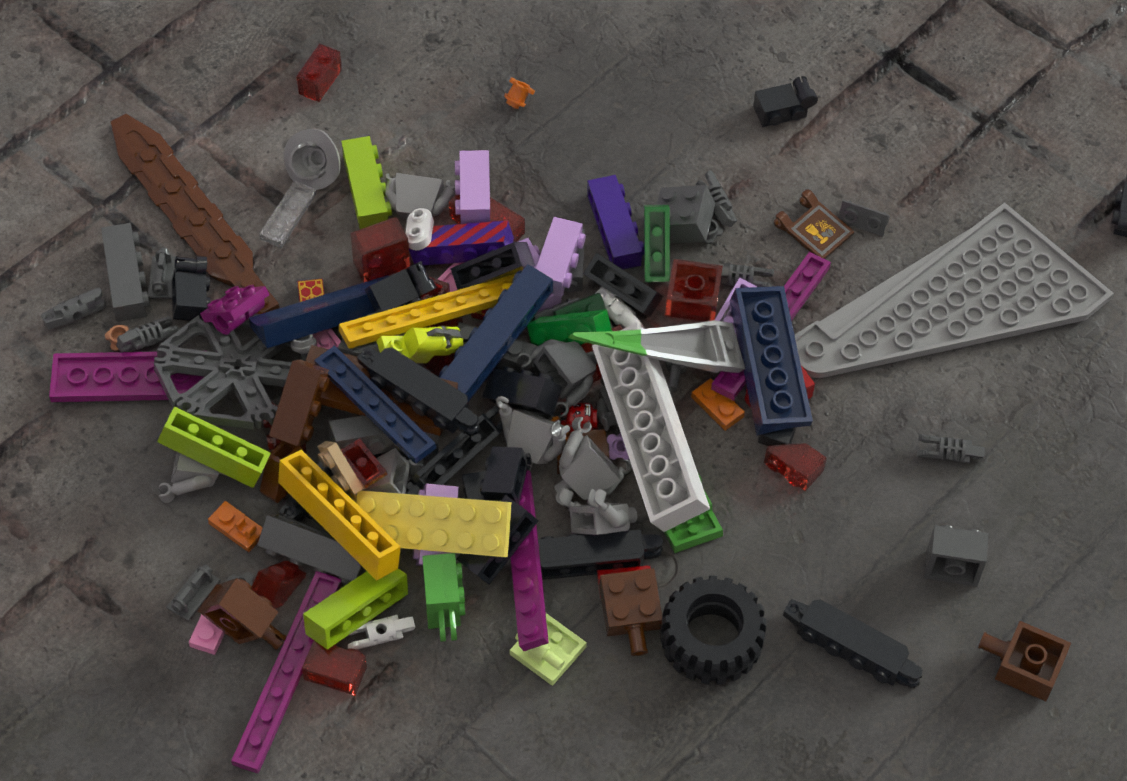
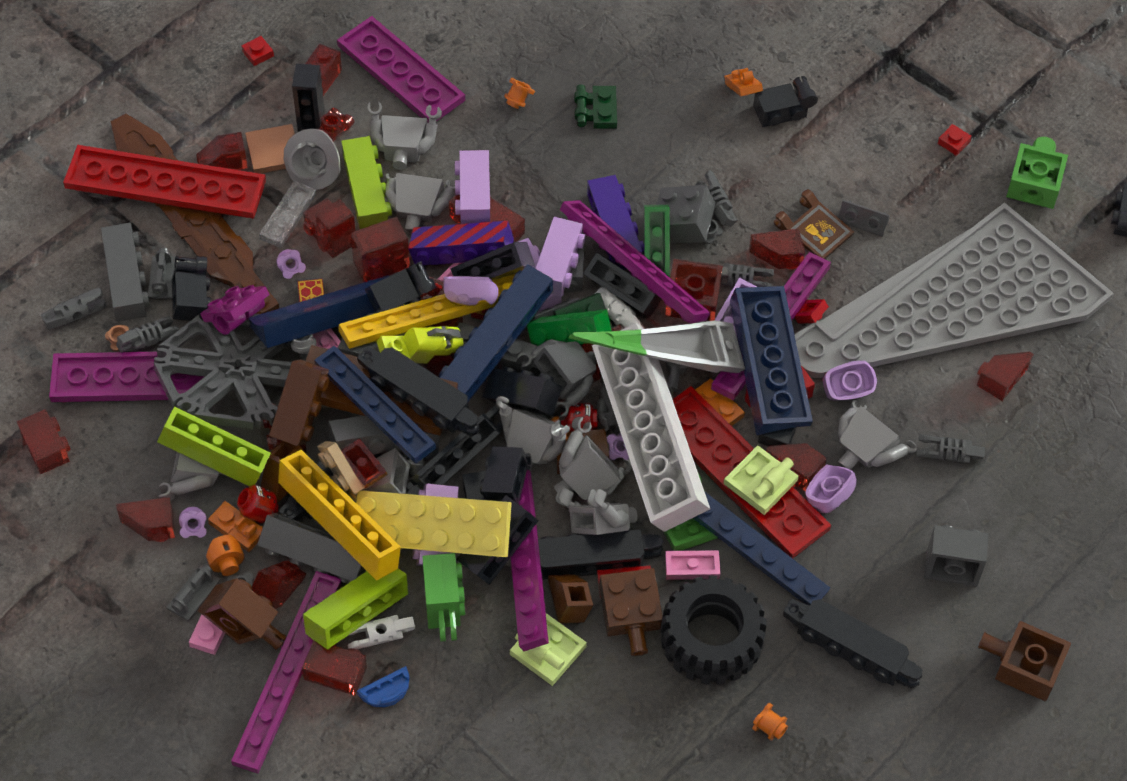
white plate [405,208,434,250] -> none
none -> clear red brick [16,409,71,474]
none -> red plate [63,145,266,219]
none -> clear red slope [116,497,175,542]
none -> lavender brick [179,506,206,538]
none -> clear red slope [196,132,248,170]
none -> orange piece [206,535,245,576]
none -> red head [237,485,278,523]
none -> red plate [241,36,274,66]
none -> nougat tile [245,124,295,174]
none -> lavender brick [276,249,306,279]
none -> black brick [292,64,325,132]
none -> clear red brick [303,198,357,258]
none -> clear red plate [319,108,355,141]
none -> magenta plate [337,16,465,122]
none -> blue plate [357,666,410,707]
none -> light grey torso [367,101,442,170]
none -> lavender piece [443,276,498,306]
none -> reddish brown slope [548,574,593,624]
none -> magenta plate [560,200,710,323]
none -> dark green plate [574,84,617,129]
none -> bright pink plate [665,550,720,580]
none -> red plate [672,386,831,559]
none -> dark blue plate [693,491,830,606]
none -> orange plate [724,68,763,96]
none -> yellowish green plate [724,445,798,515]
none -> clear red slope [749,229,805,269]
none -> orange brick [752,703,788,741]
none -> red plate [794,299,829,324]
none -> lavender piece [805,464,857,514]
none -> lavender piece [822,361,877,400]
none -> light grey torso [838,400,917,470]
none -> red plate [937,124,972,156]
none -> clear red slope [977,352,1034,402]
none -> bright green brick [1006,137,1068,209]

